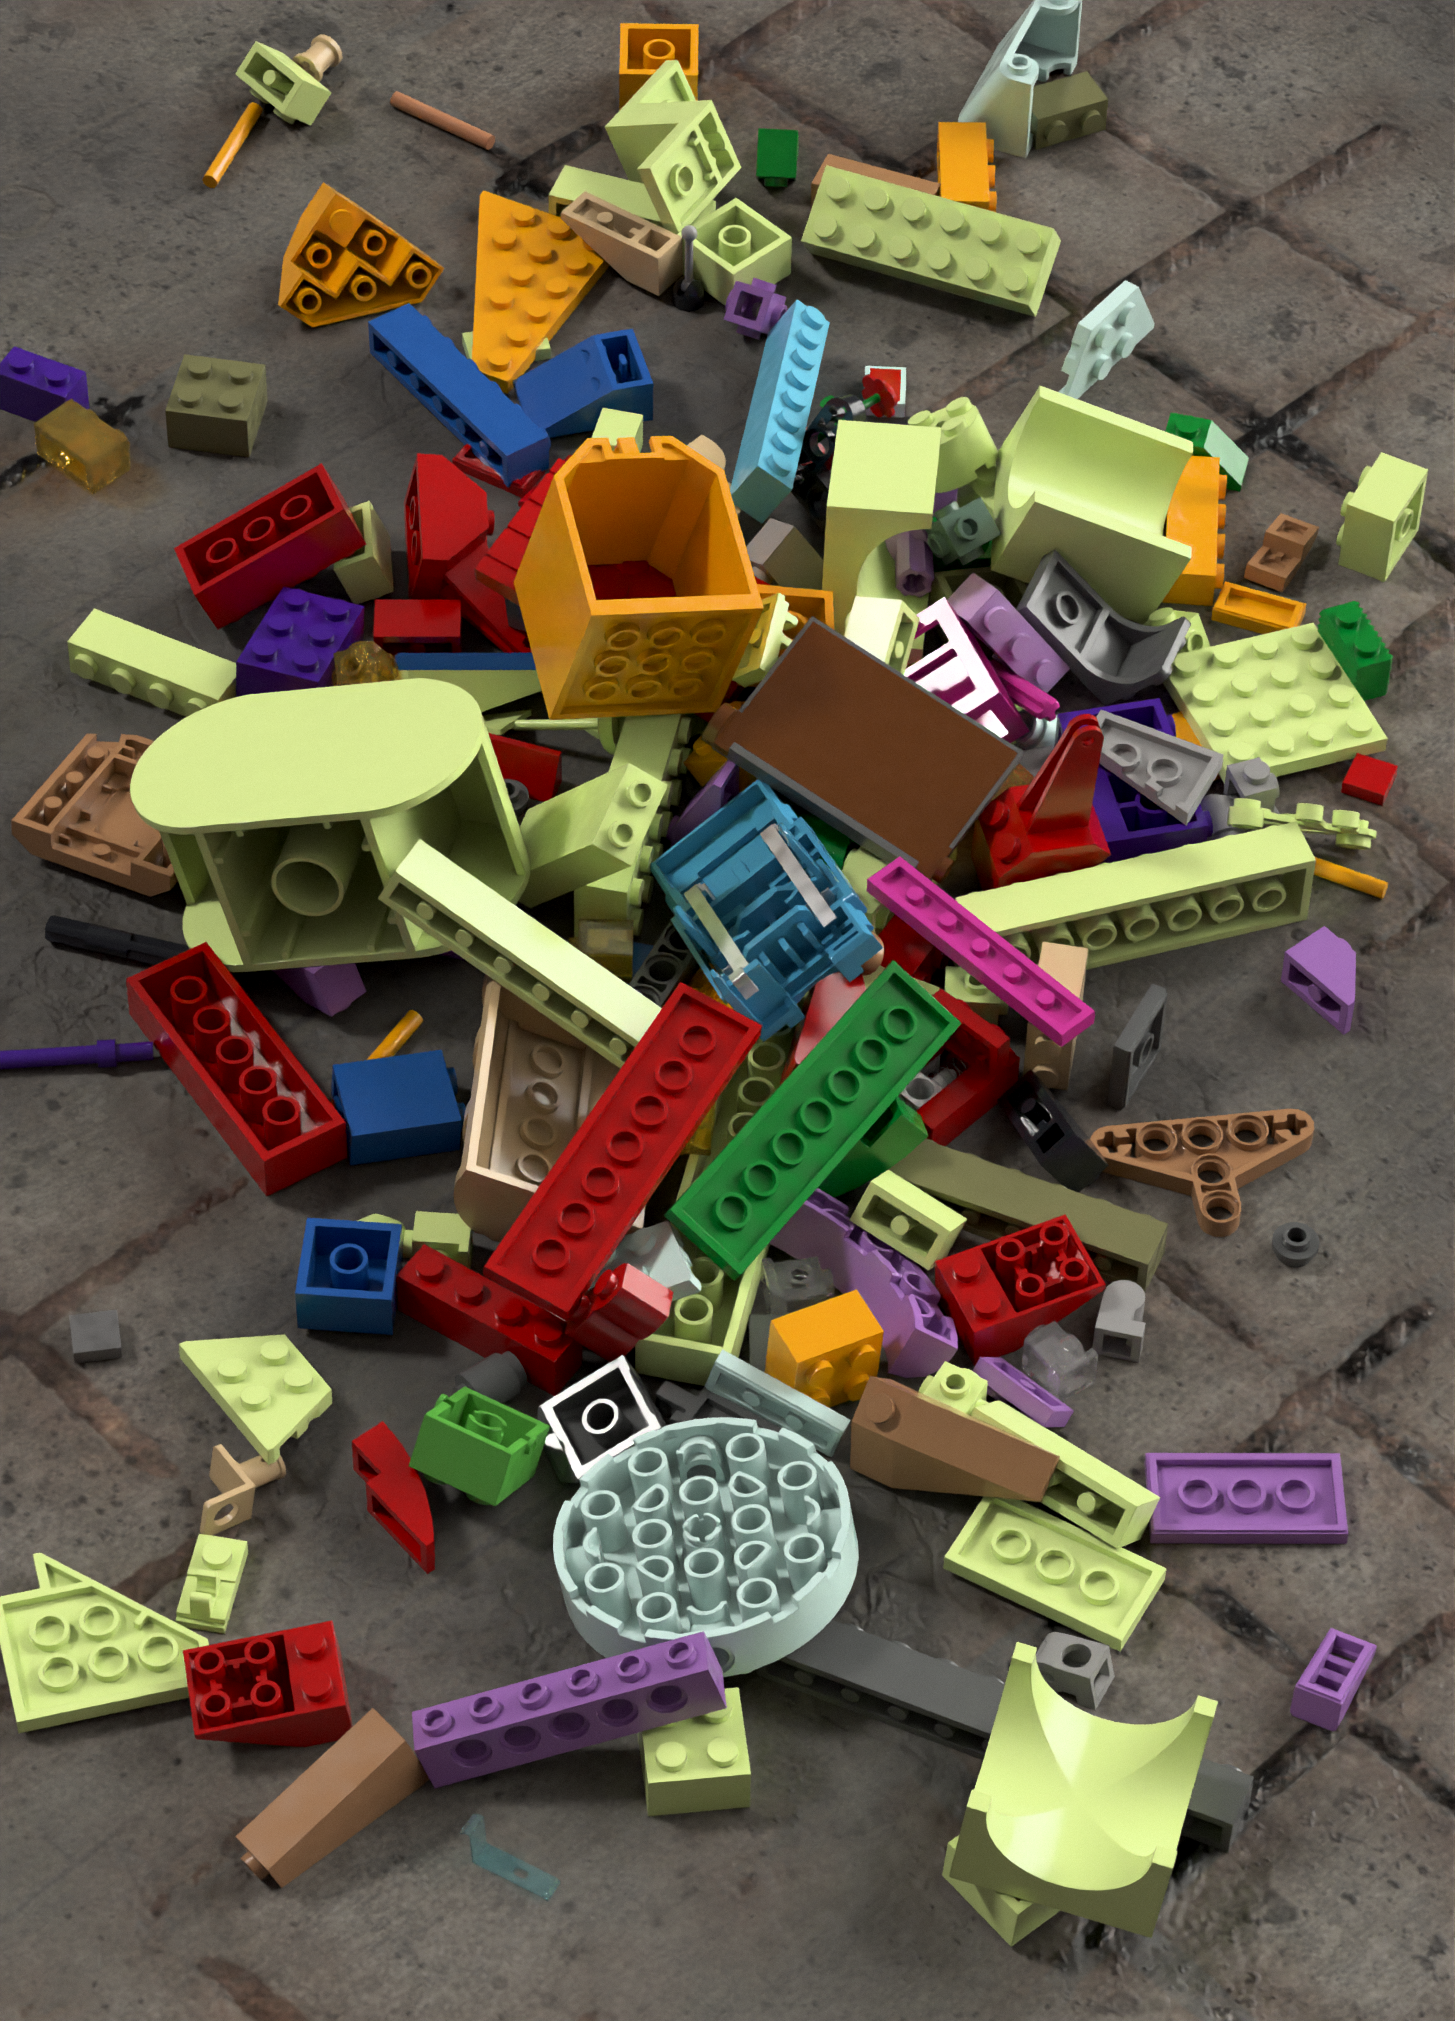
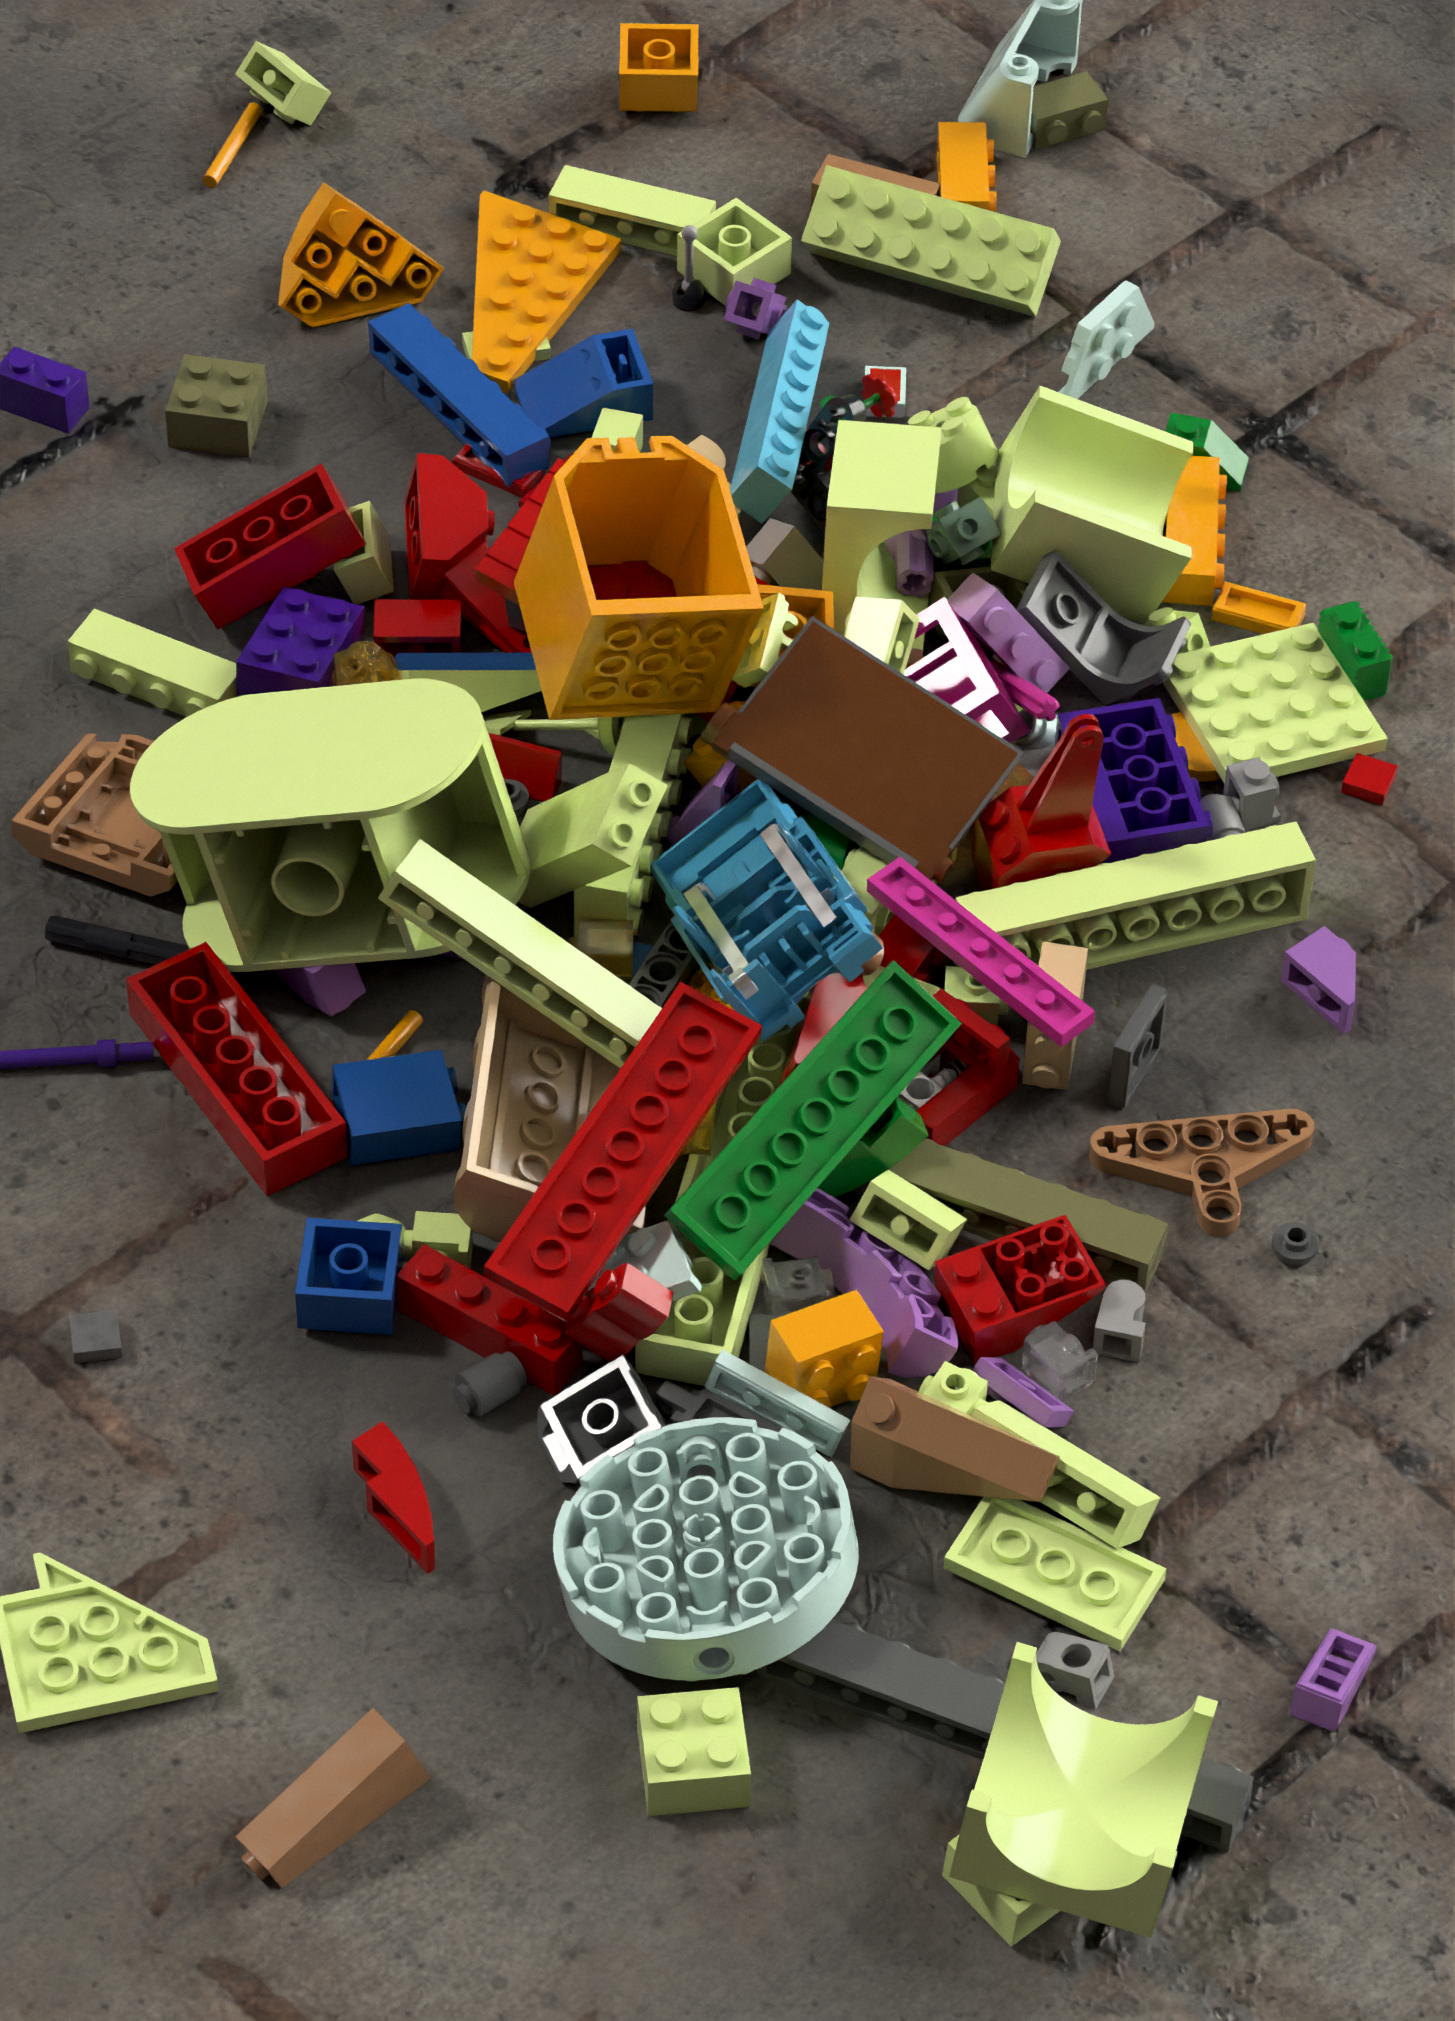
clear yellow brick [34,399,131,494] -> none
yellowish green plate [175,1534,248,1634] -> none
yellowish green wing [179,1334,332,1465] -> none
red slope [183,1620,353,1747] -> none
tan bracket [200,1444,286,1535] -> none
tan bush [292,34,342,82] -> none
nougat bar [390,91,495,150] -> none
bright green brick [409,1386,550,1506] -> none
medium lavender brick [412,1631,727,1788] -> none
clear light blue piece [459,1814,561,1901] -> none
tan slope [561,192,683,296] -> none
yellowish green bracket [605,60,741,234] -> none
green slope [756,128,799,188] -> none
black slope [997,1069,1109,1193] -> none
light grey wing [1096,710,1224,826] -> none
medium lavender tile [1144,1453,1348,1544] -> none
yellowish green plant [1227,798,1377,850] -> none
medium nougat slope [1244,513,1319,592] -> none
light orange bar [1314,856,1388,899] -> none
yellowish green brick [1336,452,1428,582] -> none

